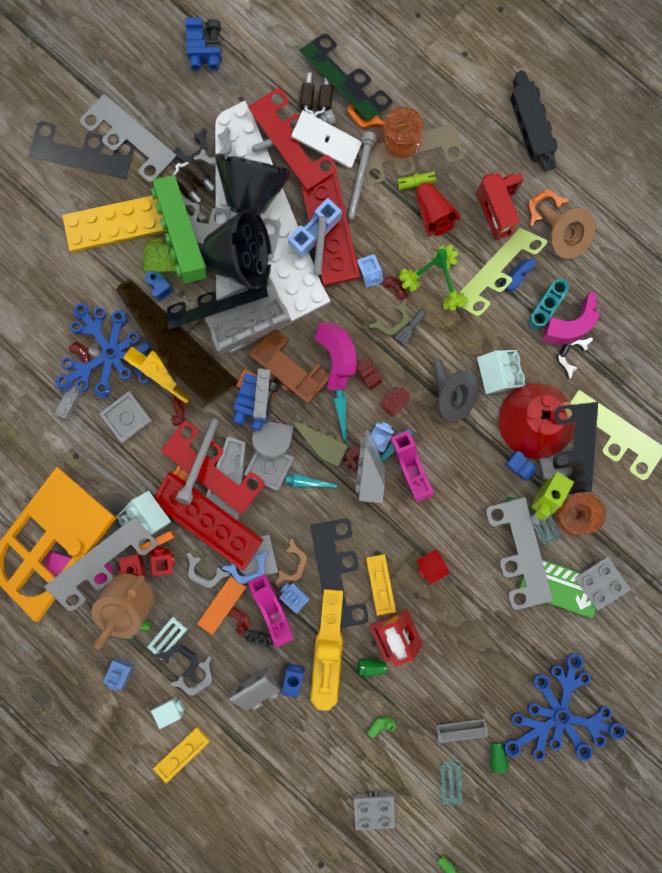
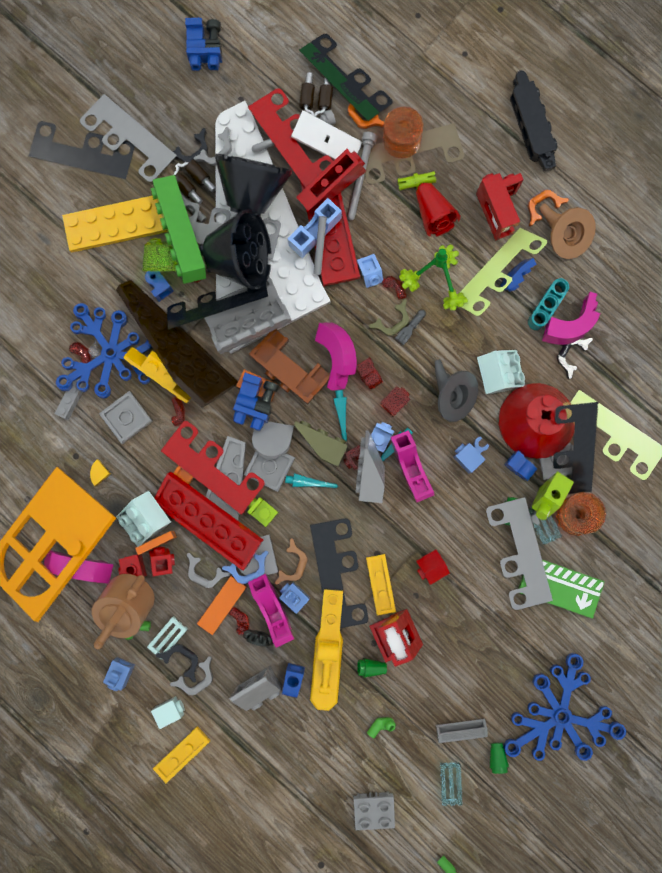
light grey piece [44,517,157,611] -> none
light grey piece [175,418,219,505] -> none
light grey piece [253,369,270,420] -> none
light grey hinge [575,557,631,611] -> none
none -> yellow tile [90,459,111,486]
none -> lime bracket [247,497,279,527]
none -> red slope [296,149,366,214]
none -> medium blue brick [453,437,489,474]

